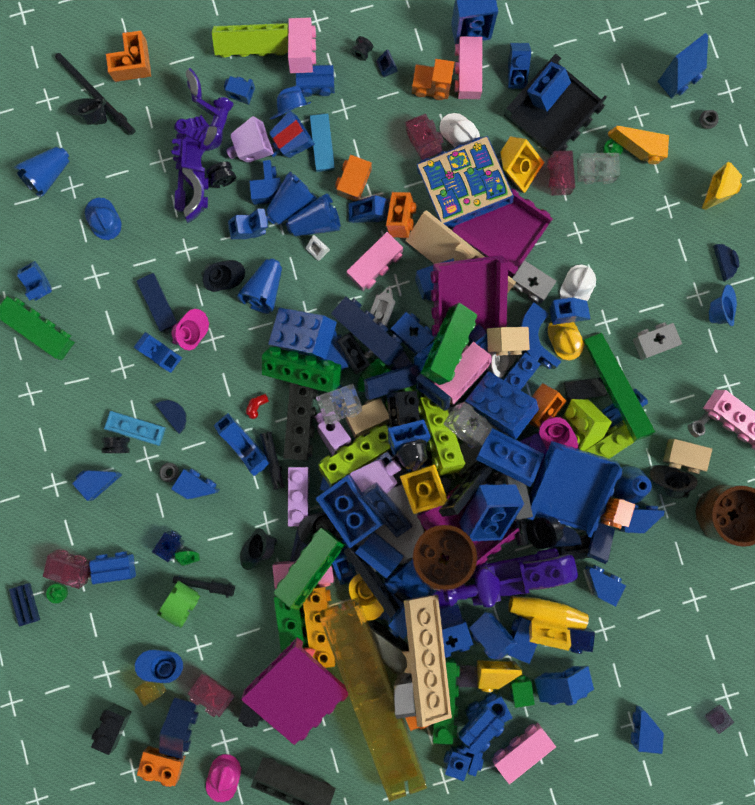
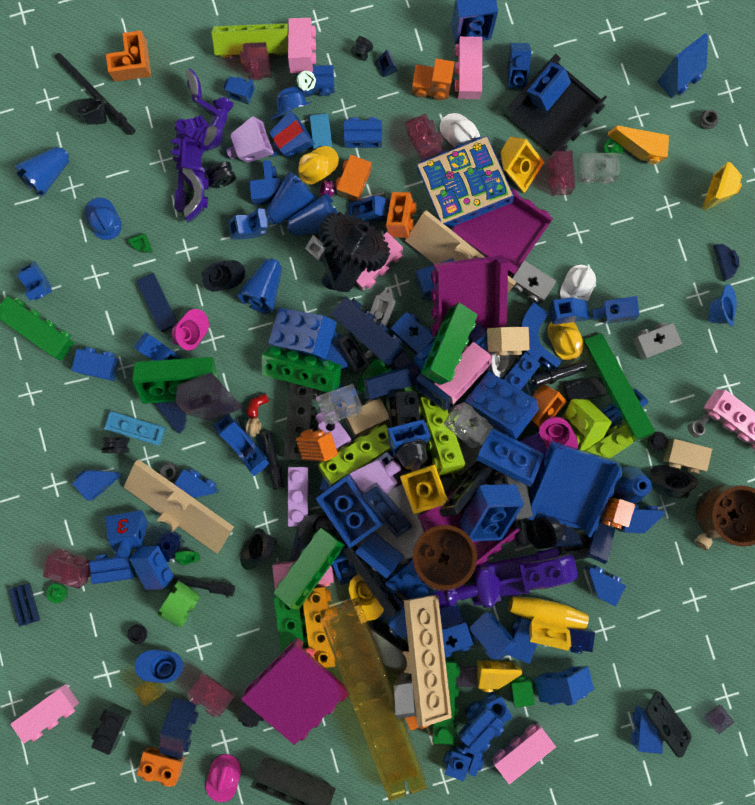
none -> bright pink brick [10,684,79,744]
none -> blue brick [71,347,120,381]
none -> blue torso [106,510,148,557]
none -> tan piece [124,459,234,554]
none -> black plate [127,624,148,644]
none -> green tile [128,233,153,253]
none -> blue brick [129,546,174,590]
none -> green brick [132,357,220,404]
none -> slope [176,372,243,421]
none -> clear pink brick [240,42,272,80]
none -> tan plate [246,418,261,437]
none -> orange brick [295,429,338,461]
none -> tile [296,71,316,91]
none -> yellow piece [298,146,339,184]
none -> magenta plate [319,180,335,197]
none -> black piece [319,212,390,292]
none -> blue brick [344,117,382,148]
none -> black pin [531,359,587,388]
none -> blue torso [592,296,639,324]
none -> black axle [645,691,692,758]
none -> black plate [648,432,668,451]
none -> tan hinge [694,533,713,551]

